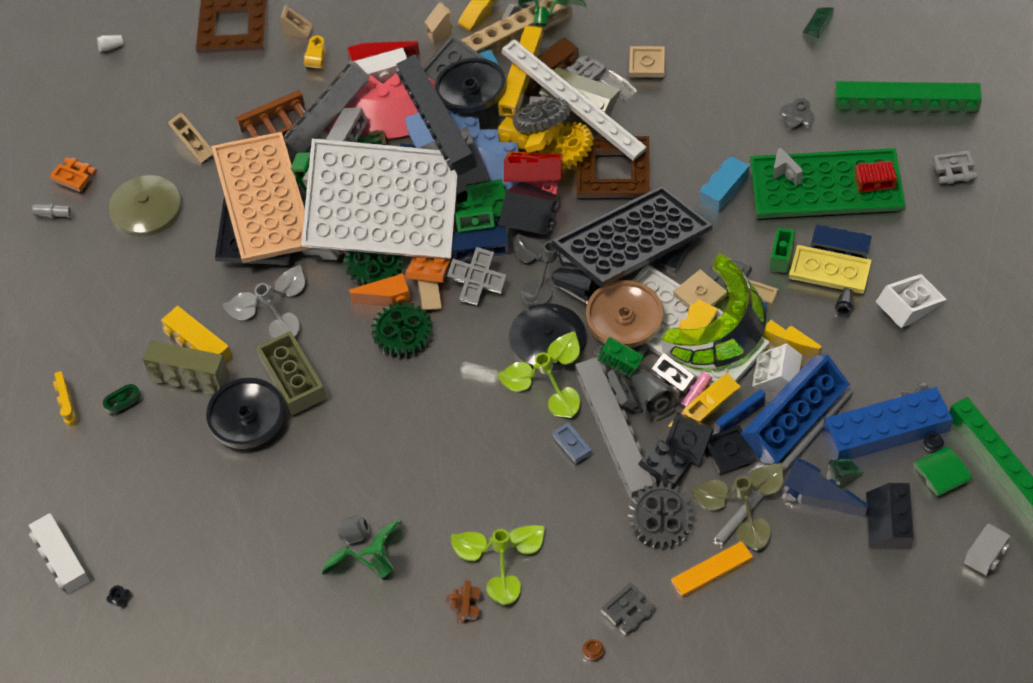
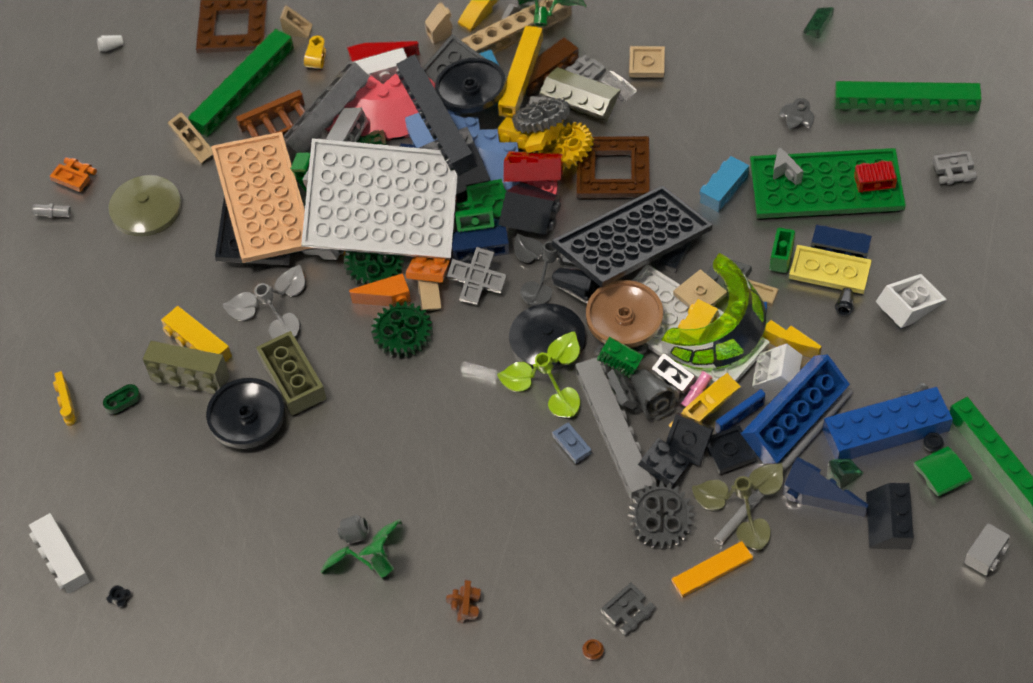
lime plant [451,525,544,605] -> none
white plate [502,39,646,161] -> none
none -> green brick [188,29,294,137]

